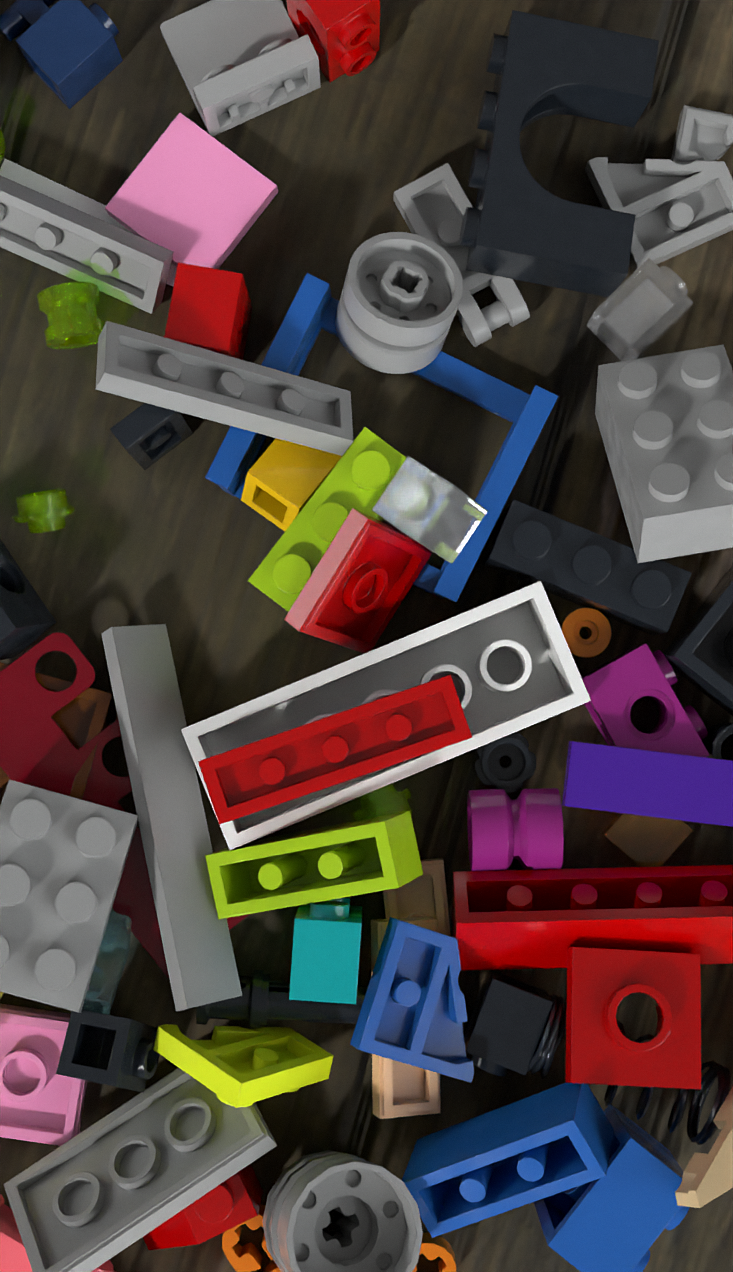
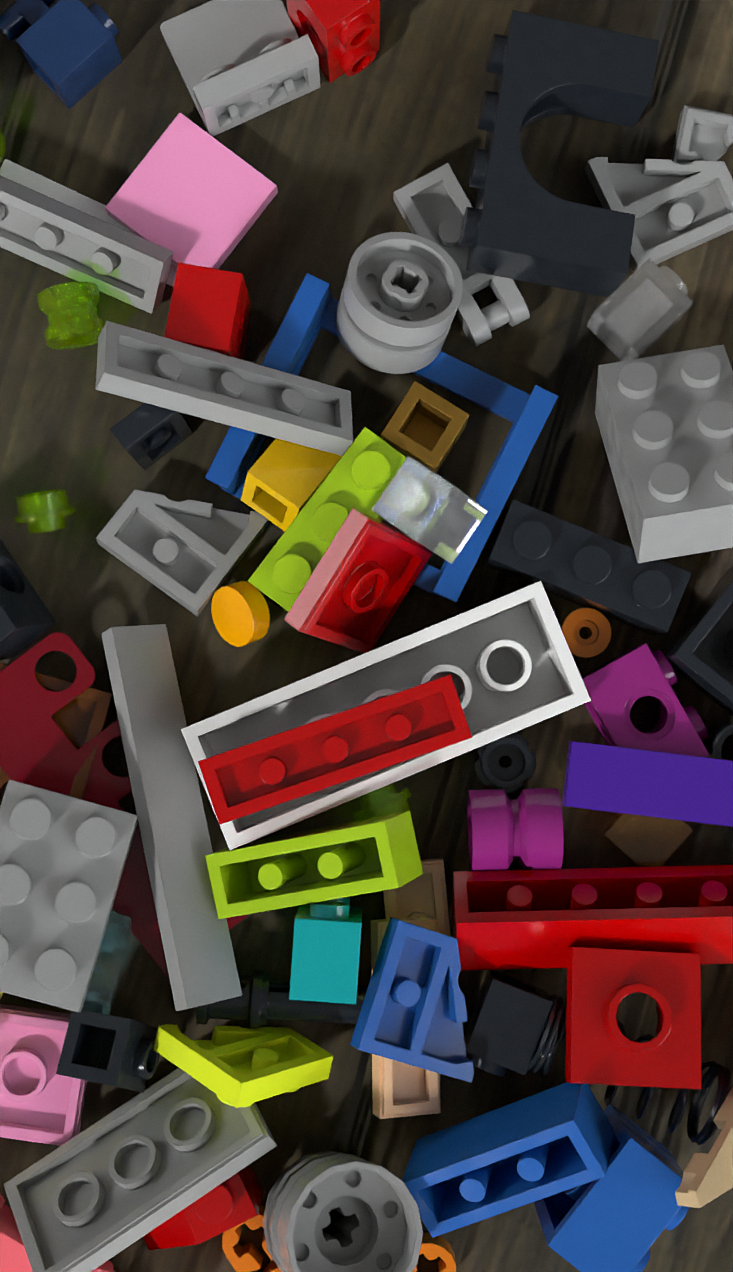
none -> light grey wing [96,490,269,617]
none -> light orange tile [211,581,270,647]
none -> pearl gold brick [381,381,469,480]

